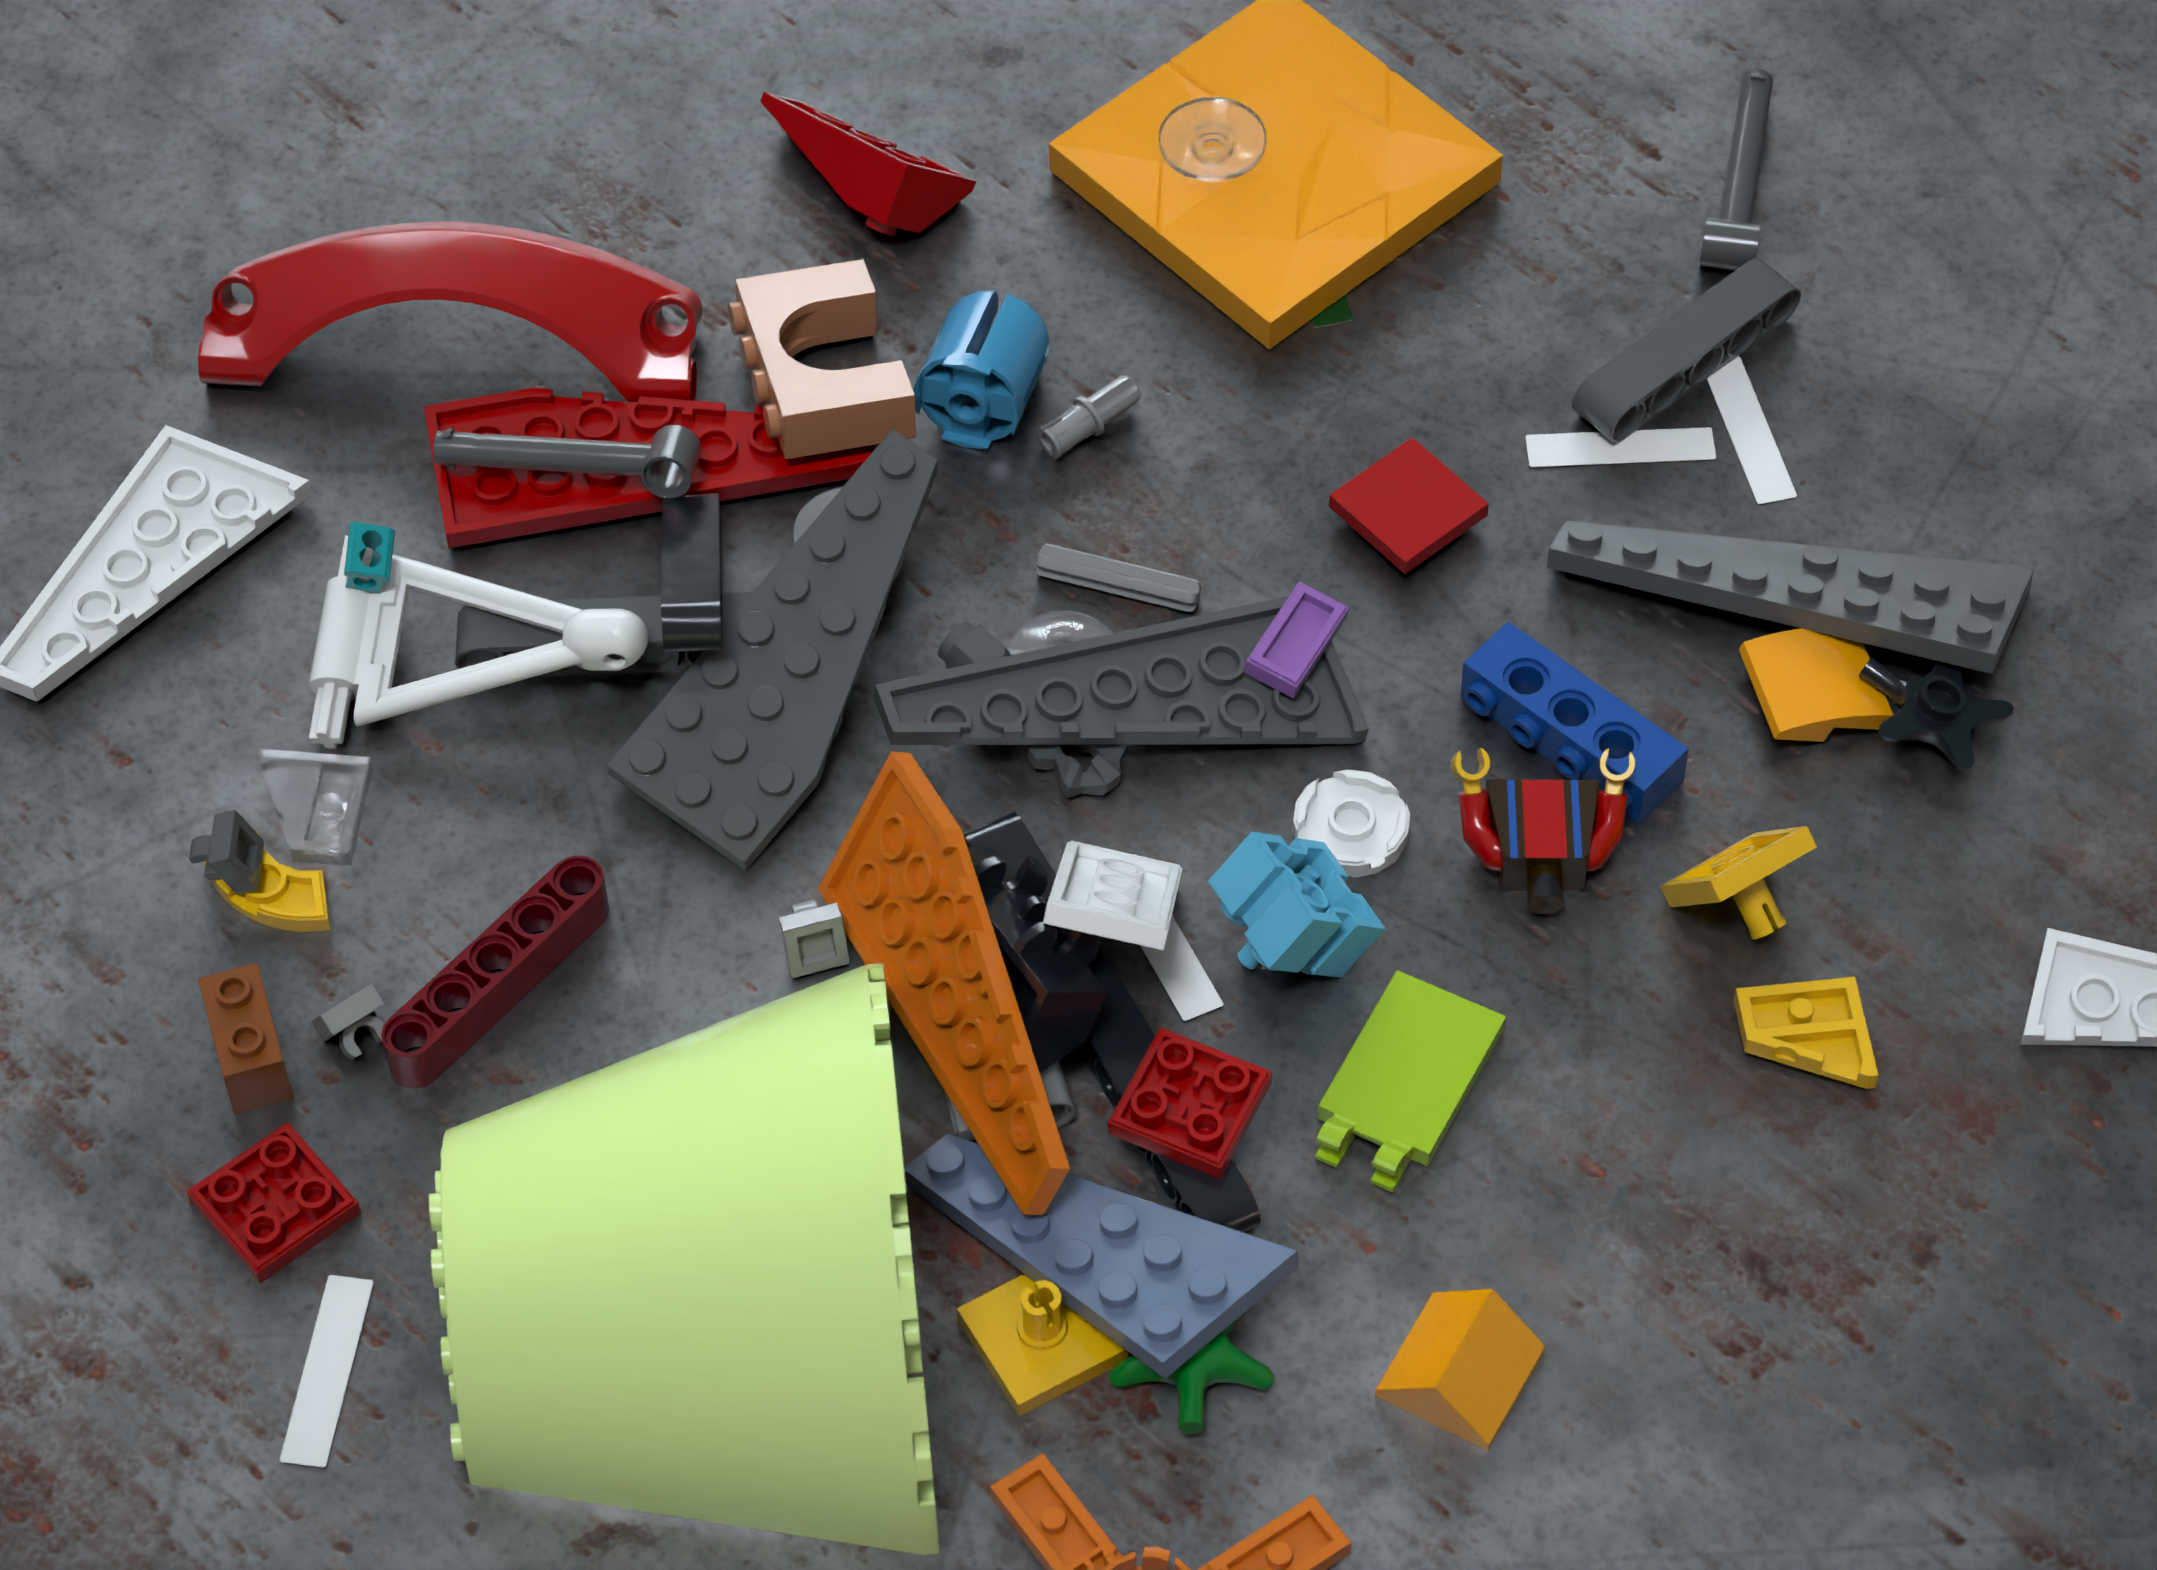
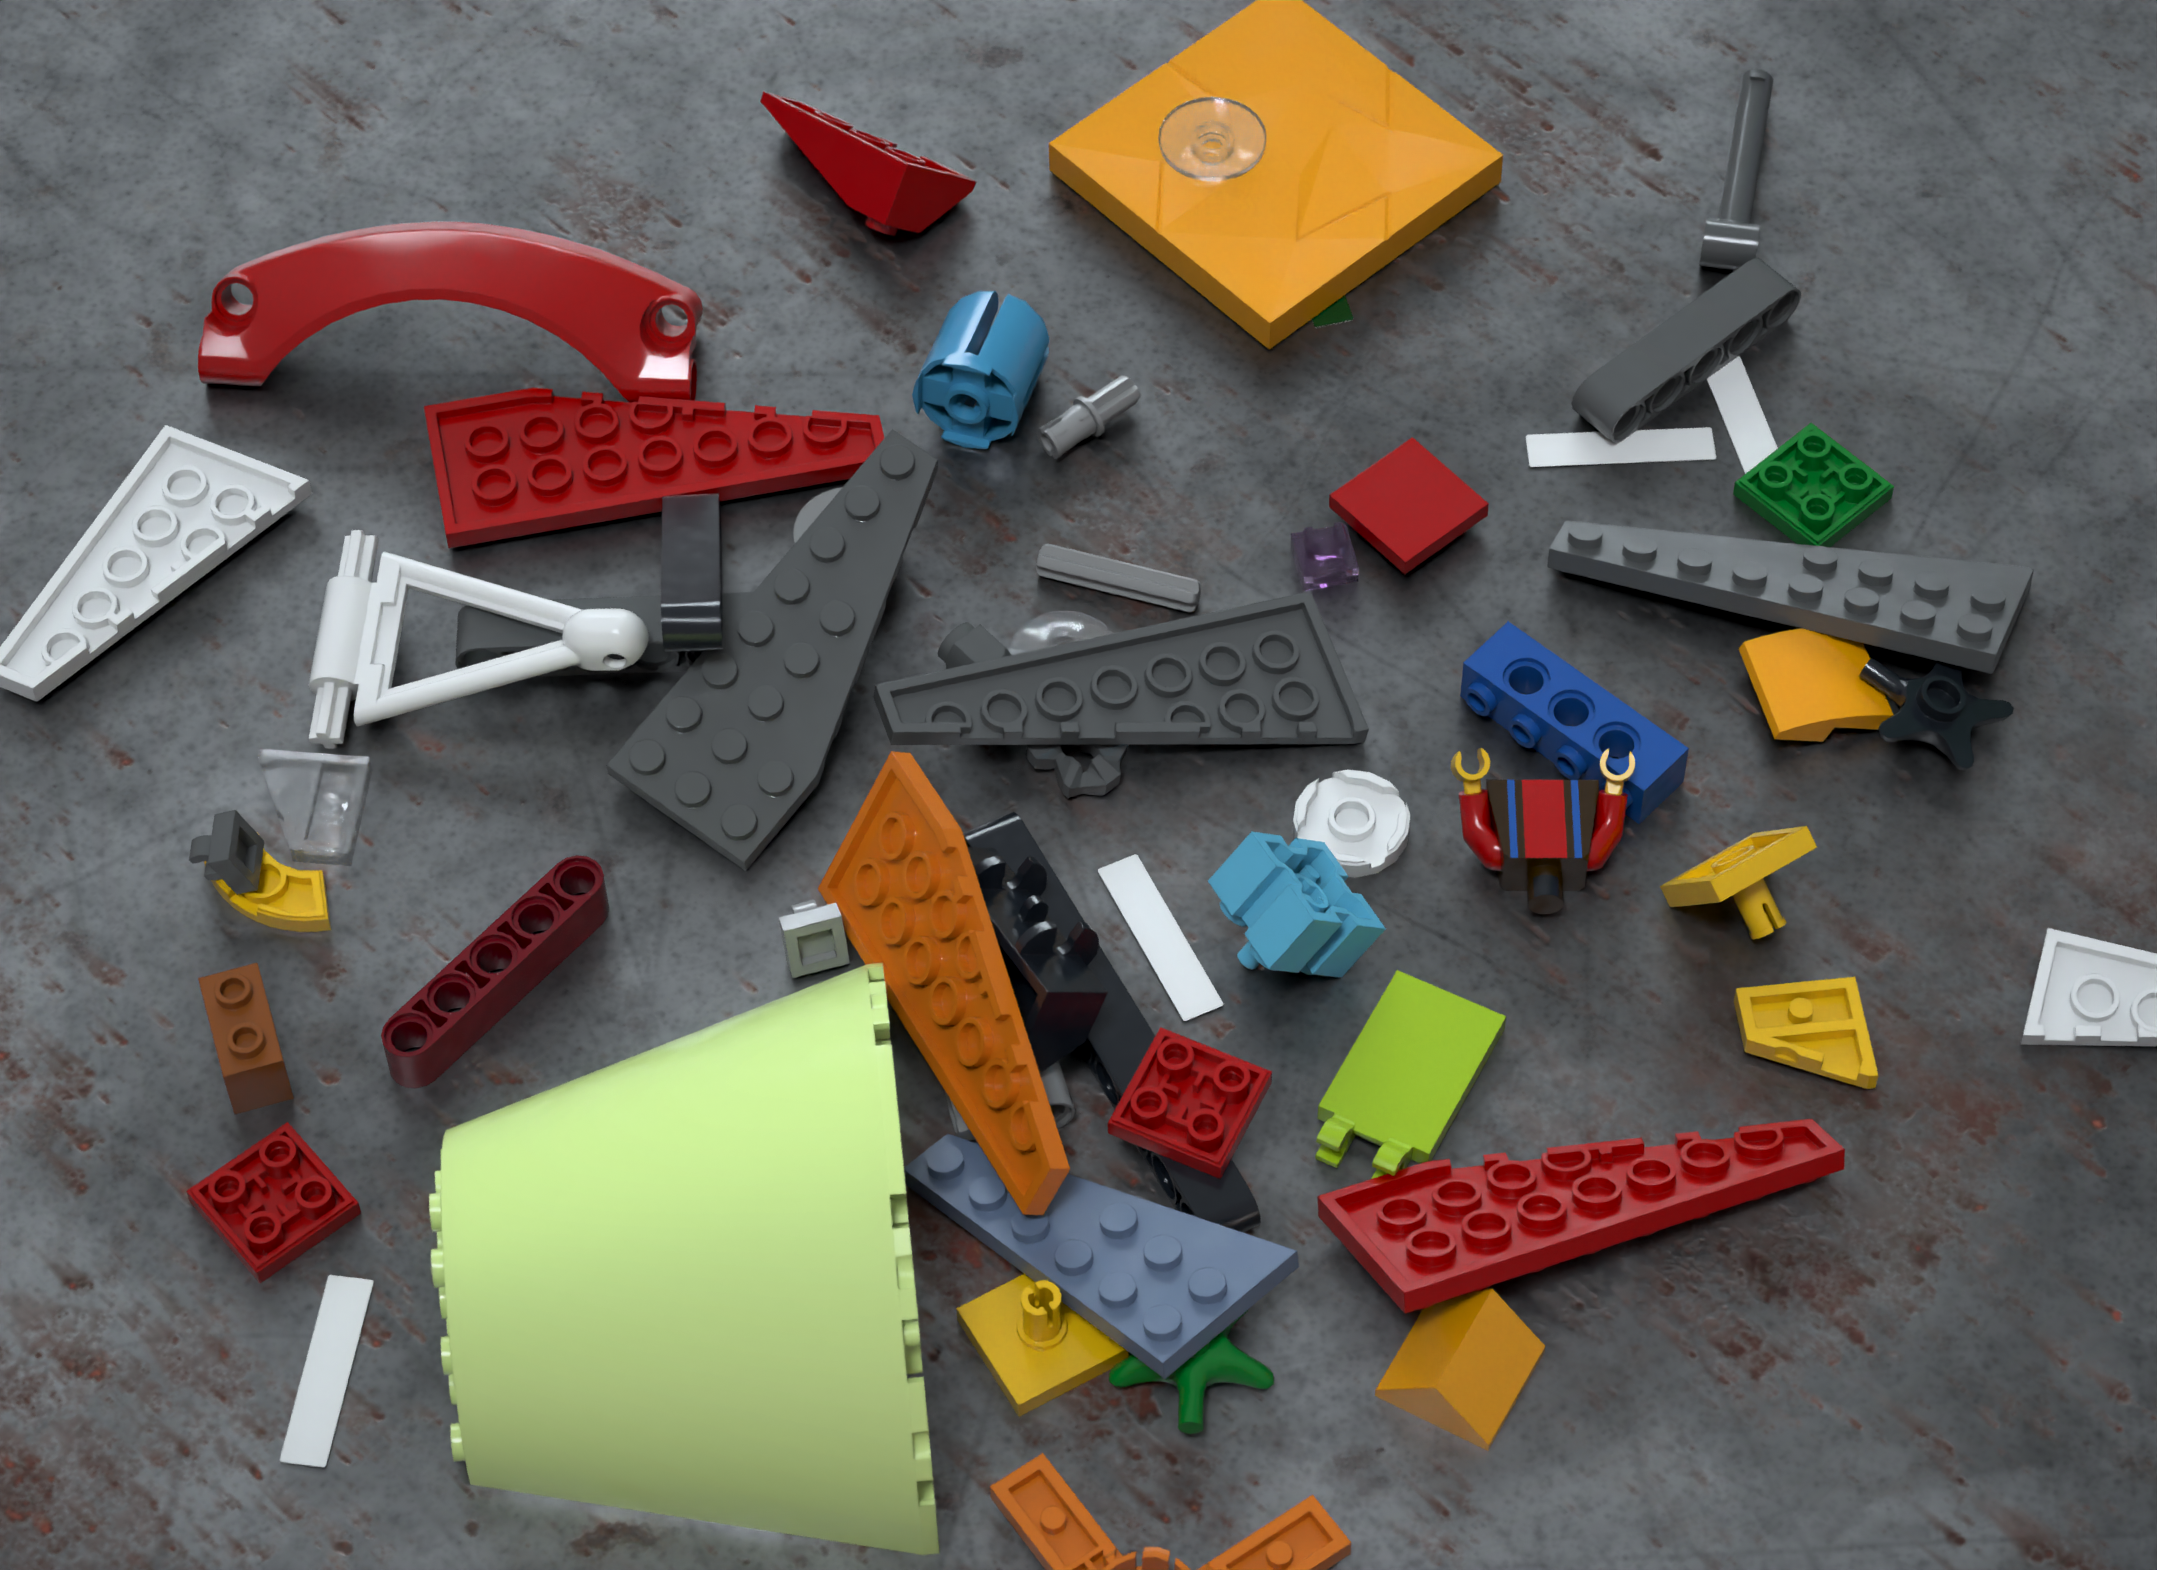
light grey tile [311,984,385,1060] -> none
teal piece [344,522,395,593] -> none
dark grey piece [433,425,702,499] -> none
nougat arch [728,259,916,459] -> none
white tile [1043,841,1183,950] -> none
medium lavender tile [1243,581,1350,699] -> none
none -> clear purple tile [1291,522,1359,591]
none -> red wing [1317,1119,1845,1313]
none -> green tile [1733,423,1894,547]

